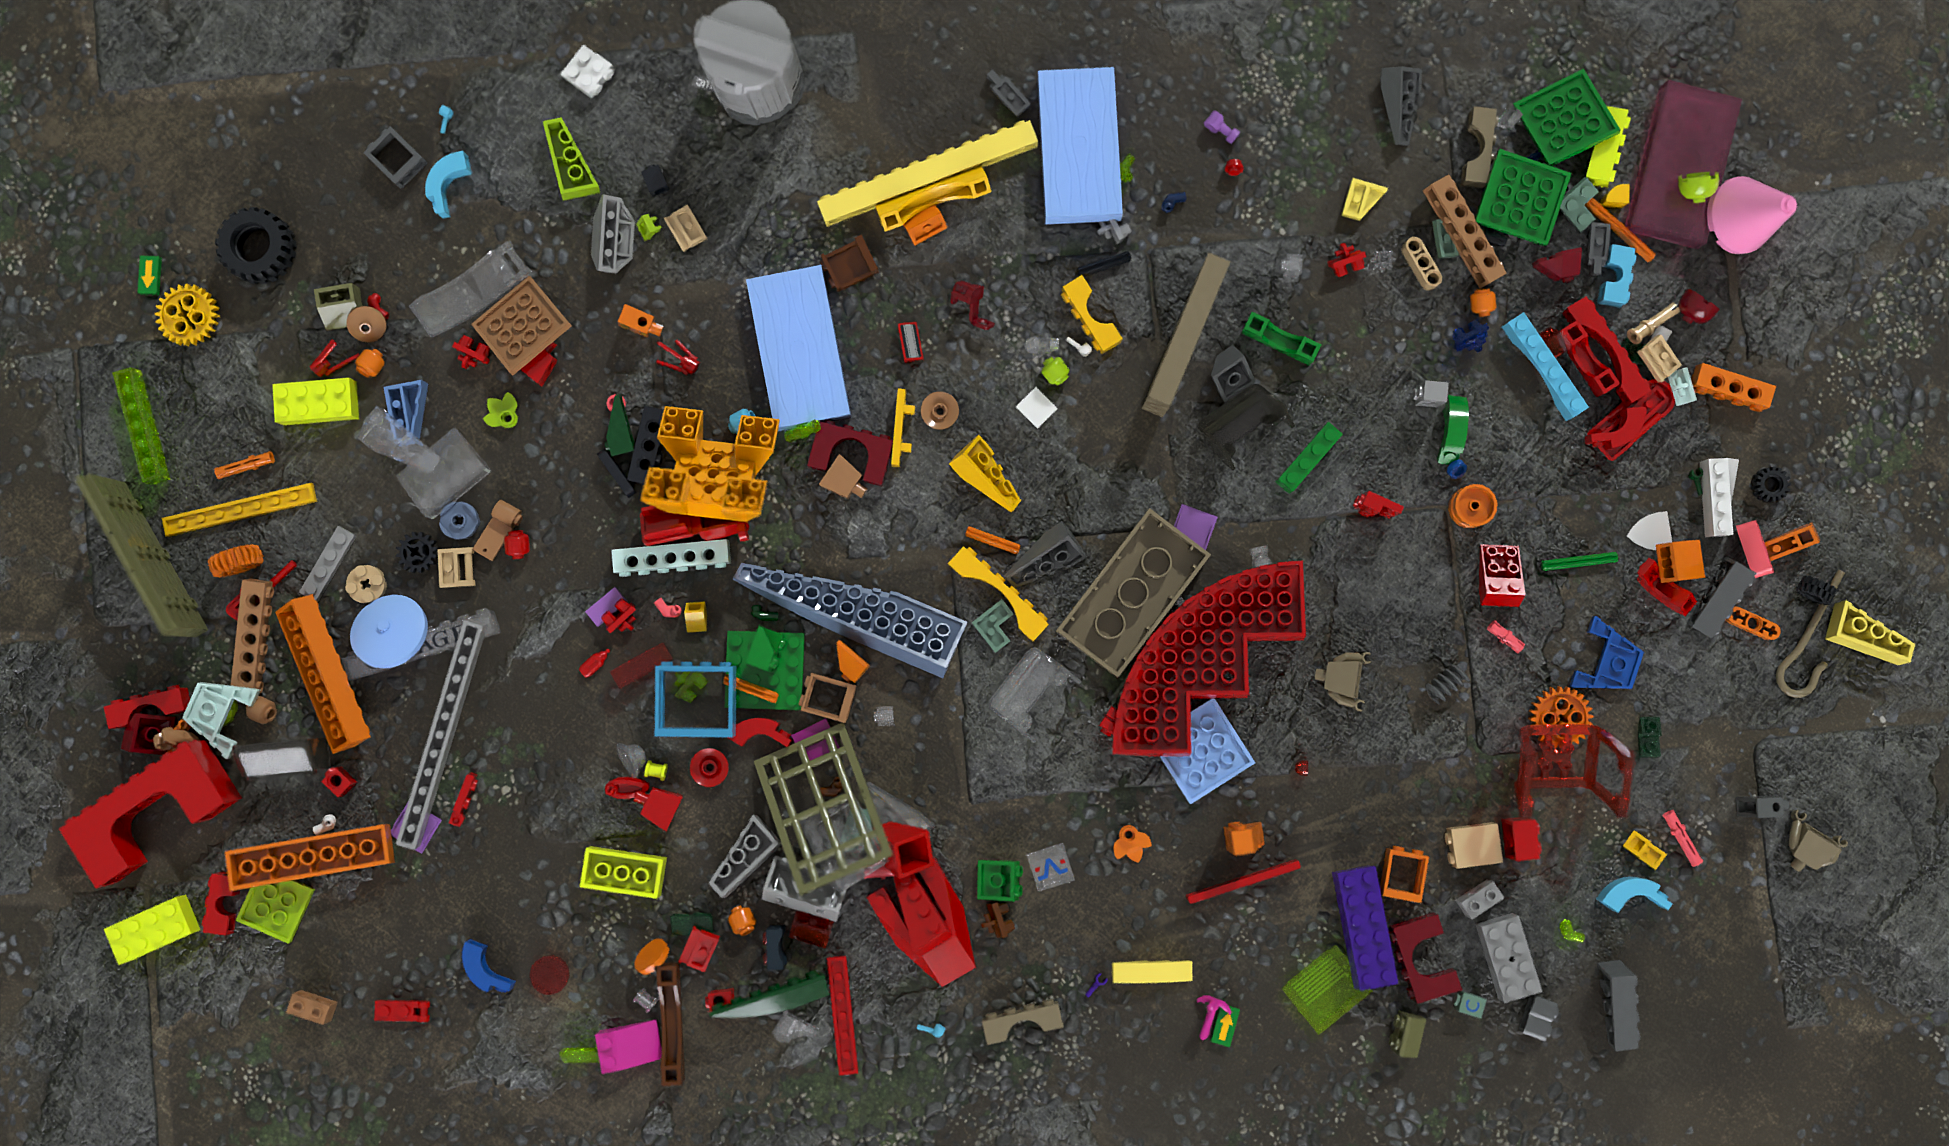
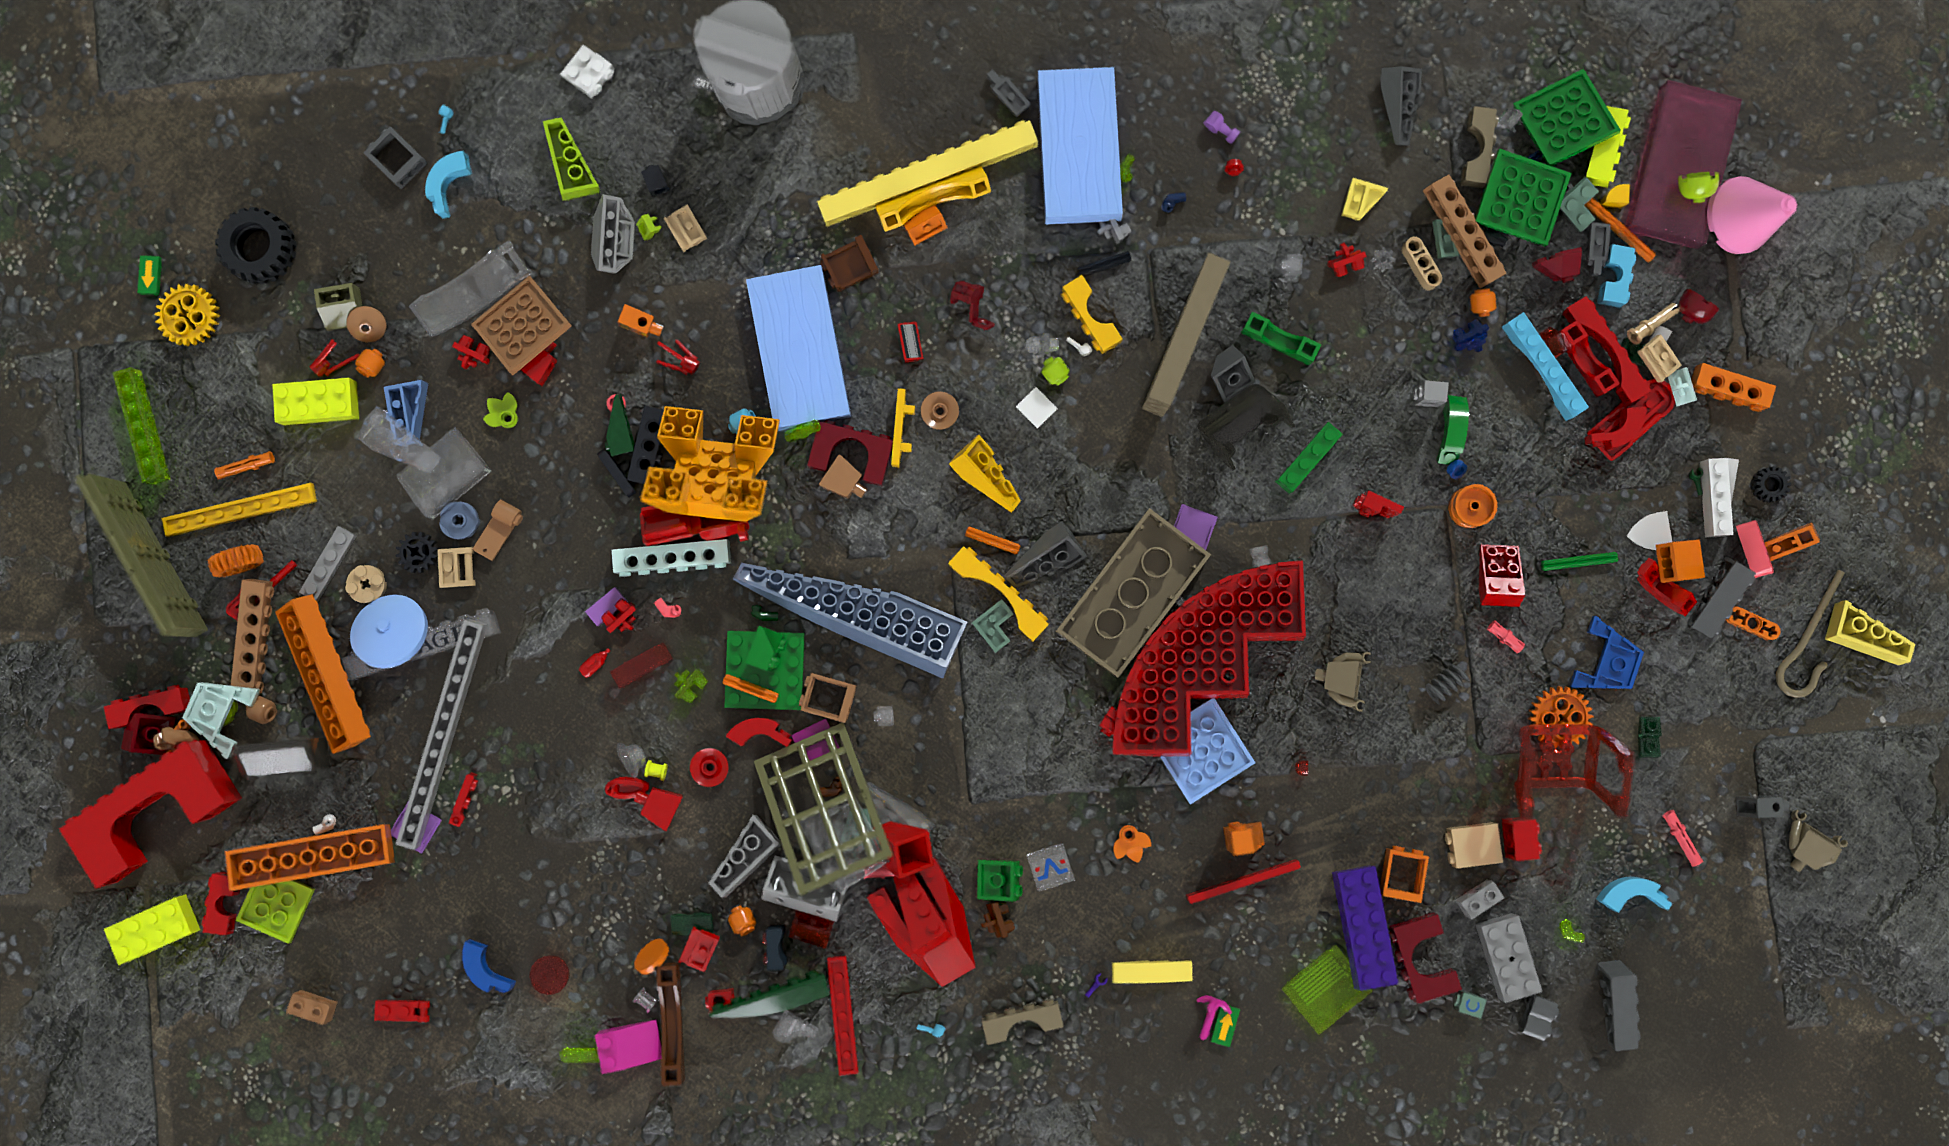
red brick [321,767,358,797] -> none
red arm [367,293,390,320] -> none
red head [504,530,530,559] -> none
neon yellow brick [580,846,667,899] -> none
dark azure window [655,662,736,737] -> none
yellow brick [684,602,707,632] -> none
orange slope [837,640,871,683] -> none
clear windscreen [989,647,1082,743] -> none
olive slope [1389,1010,1426,1058] -> none
yellow slope [1623,830,1667,870] -> none
black tyre [1796,576,1837,605] -> none

